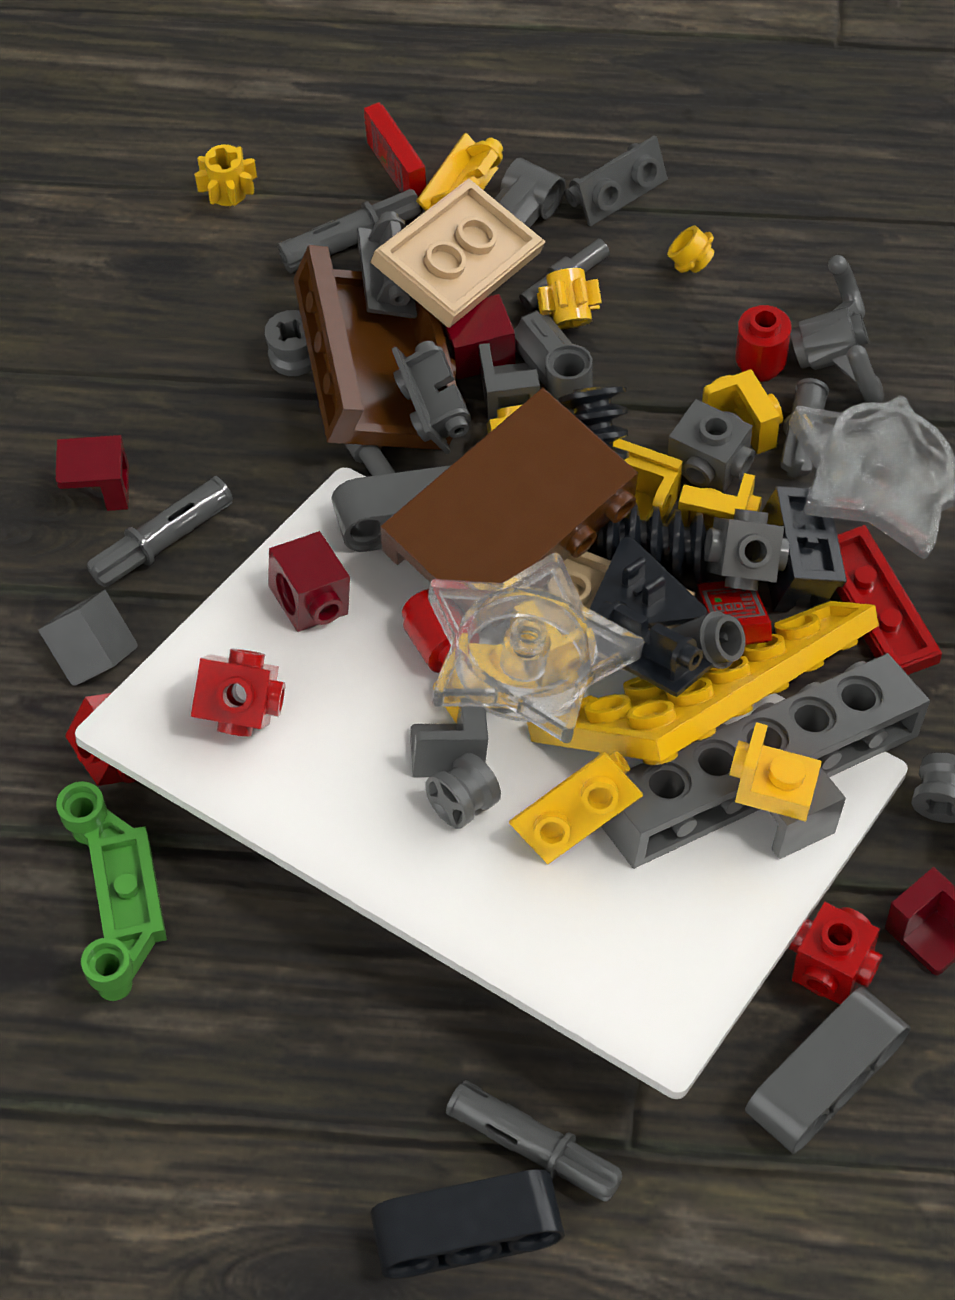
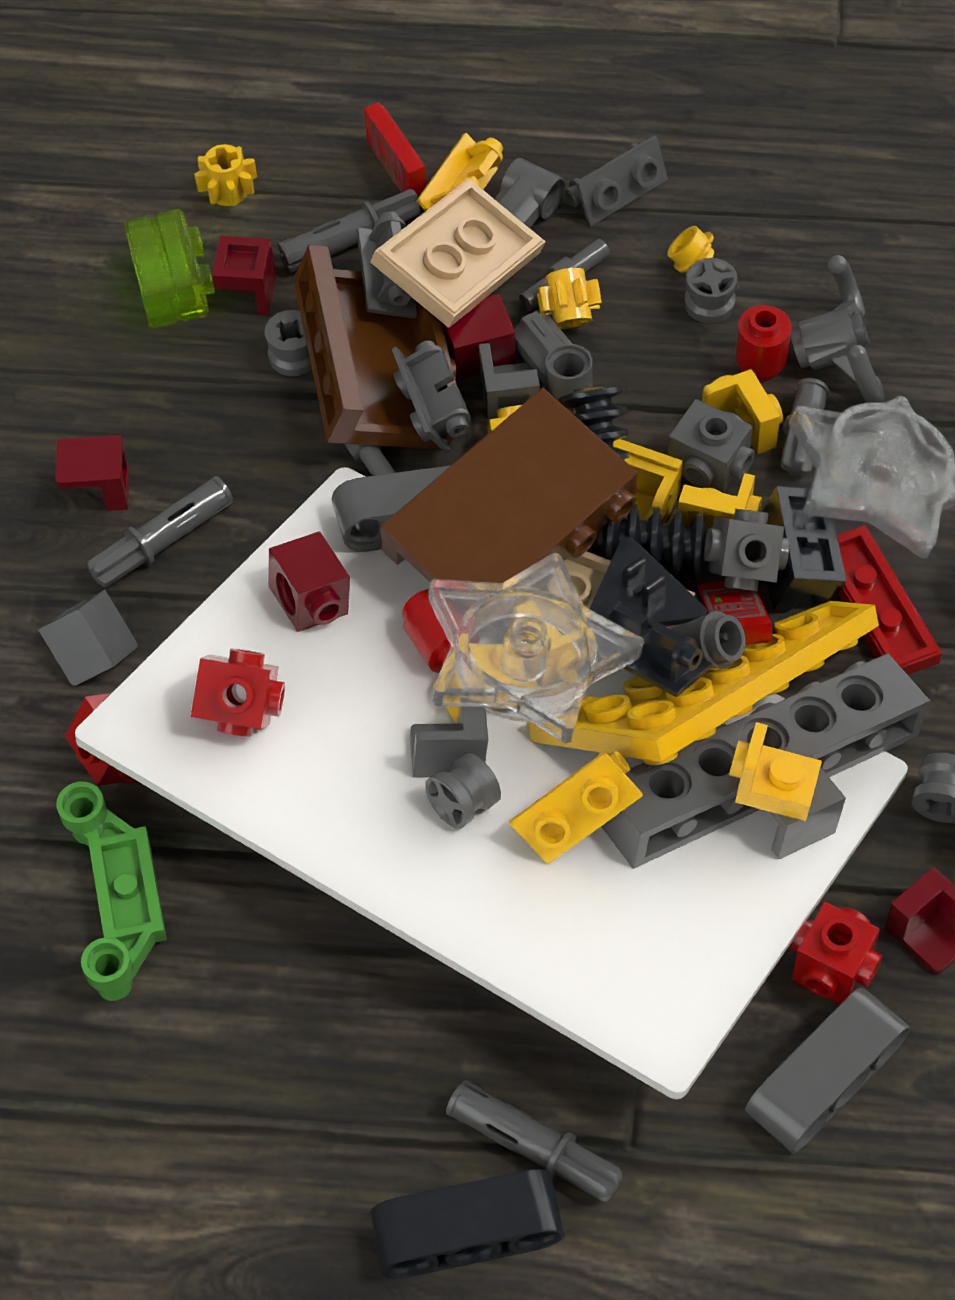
none -> clear neon green brick [124,208,215,328]
none -> dark red panel [212,235,277,316]
none -> dark grey wheel [685,258,737,324]

